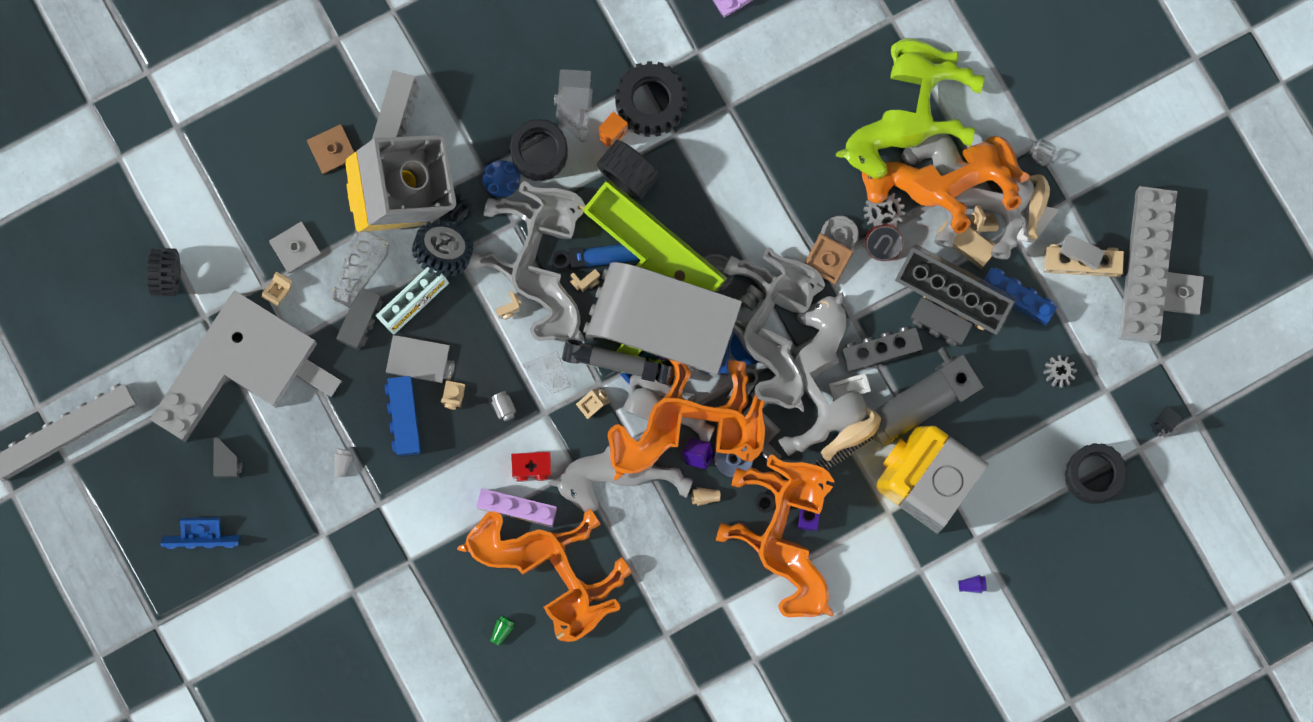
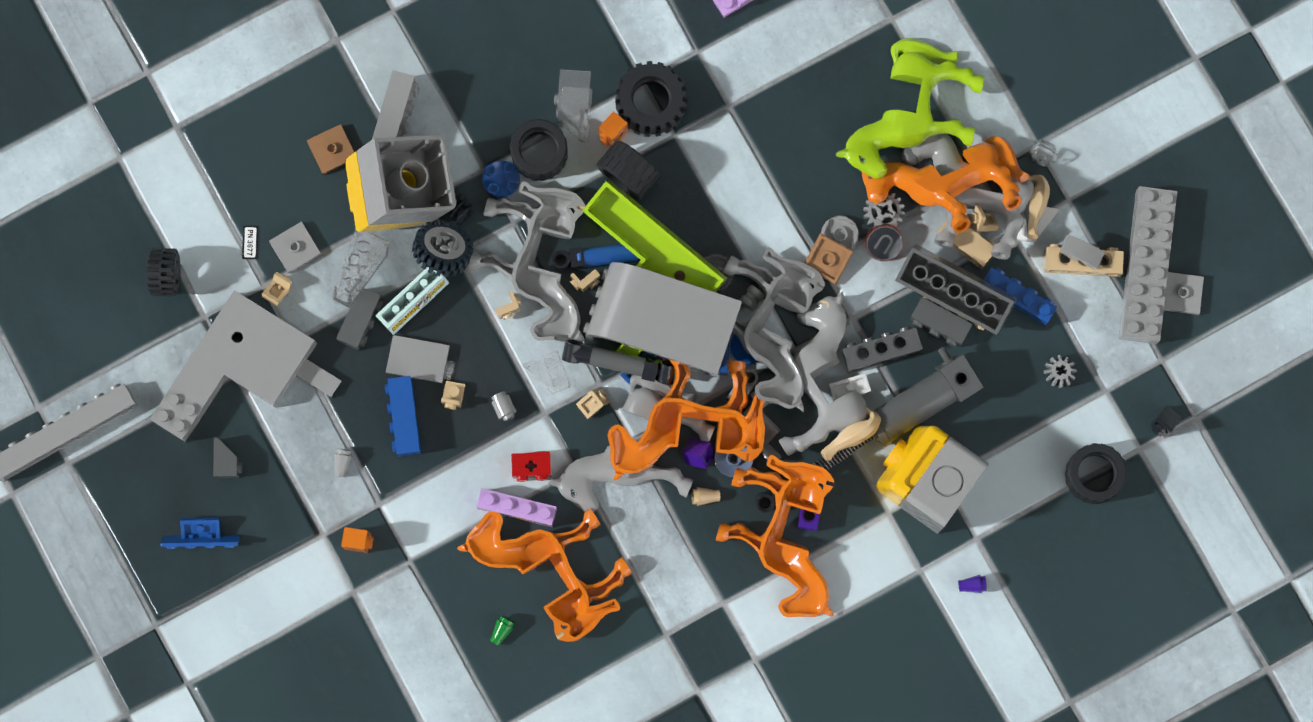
none -> sticker [242,226,258,259]
none -> orange brick [341,527,374,553]

